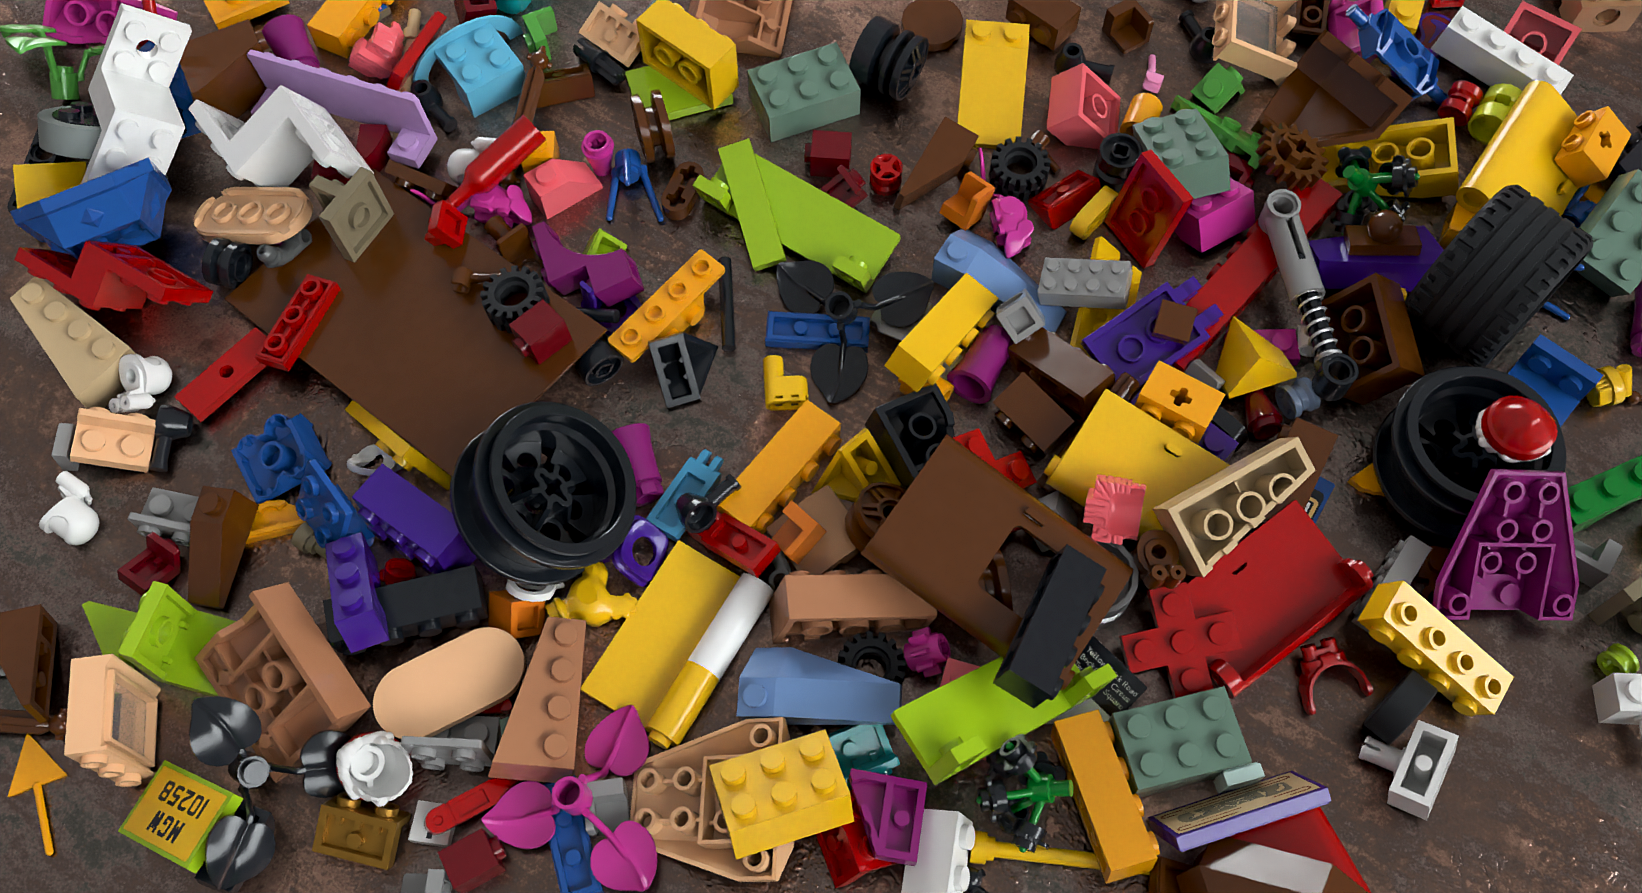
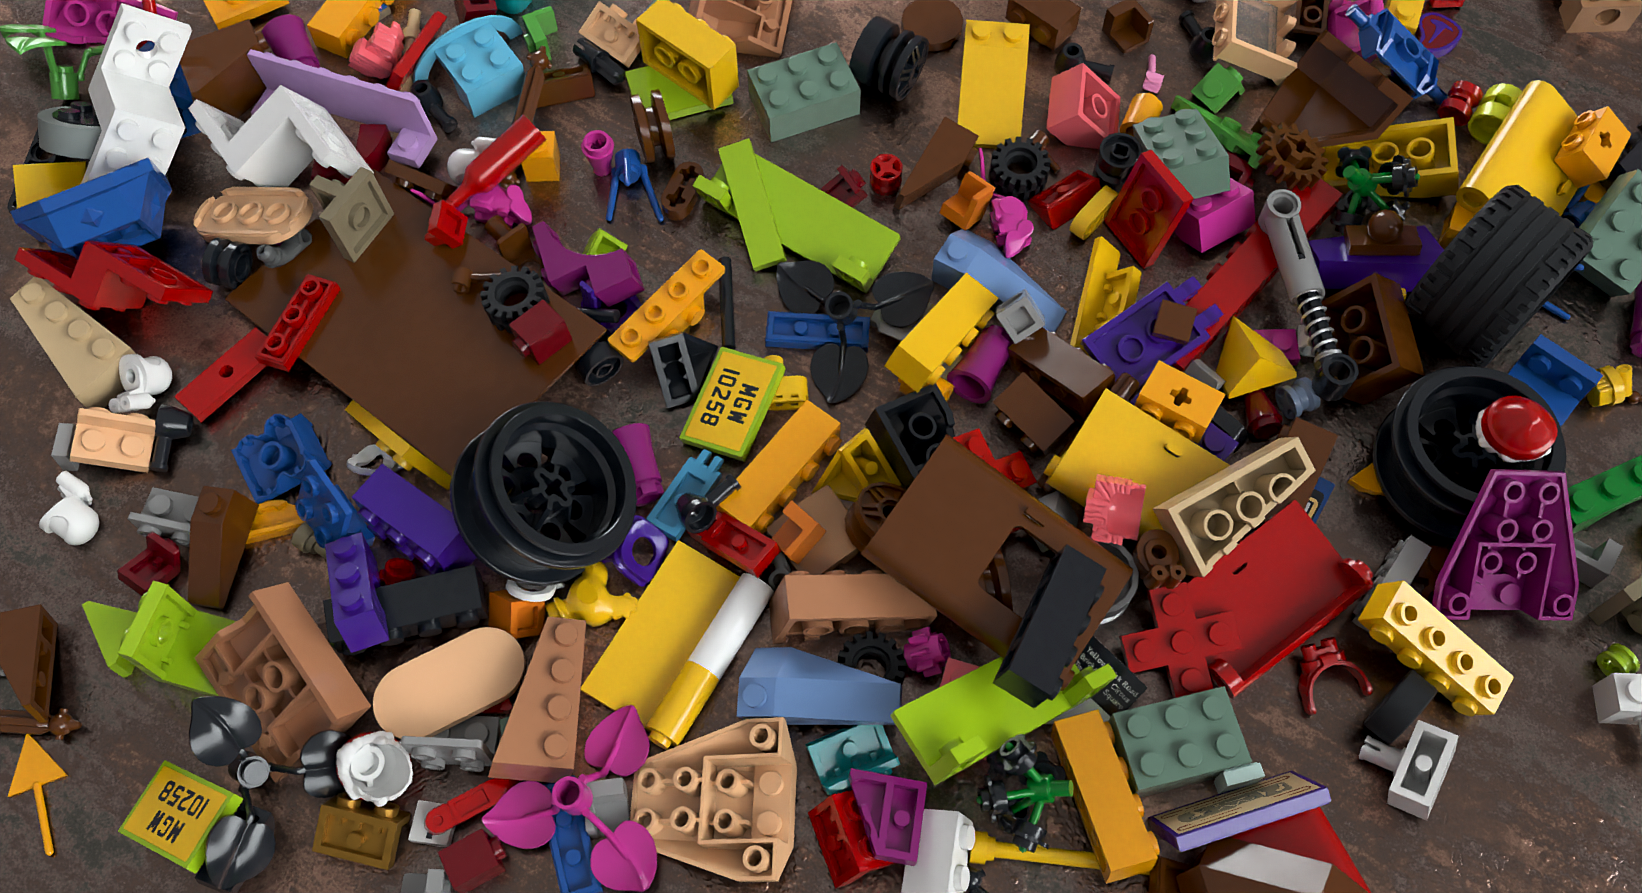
light nougat window [64,654,161,787] -> none
coral slope [523,159,603,220] -> none
yellow brick [709,729,854,860] -> none
dark red brick [804,130,852,178] -> none
light grey piece [1037,257,1133,310] -> none
white brick [1431,6,1574,95] -> none
coral slope [1504,0,1582,65] -> none
none -> tile [679,347,786,462]

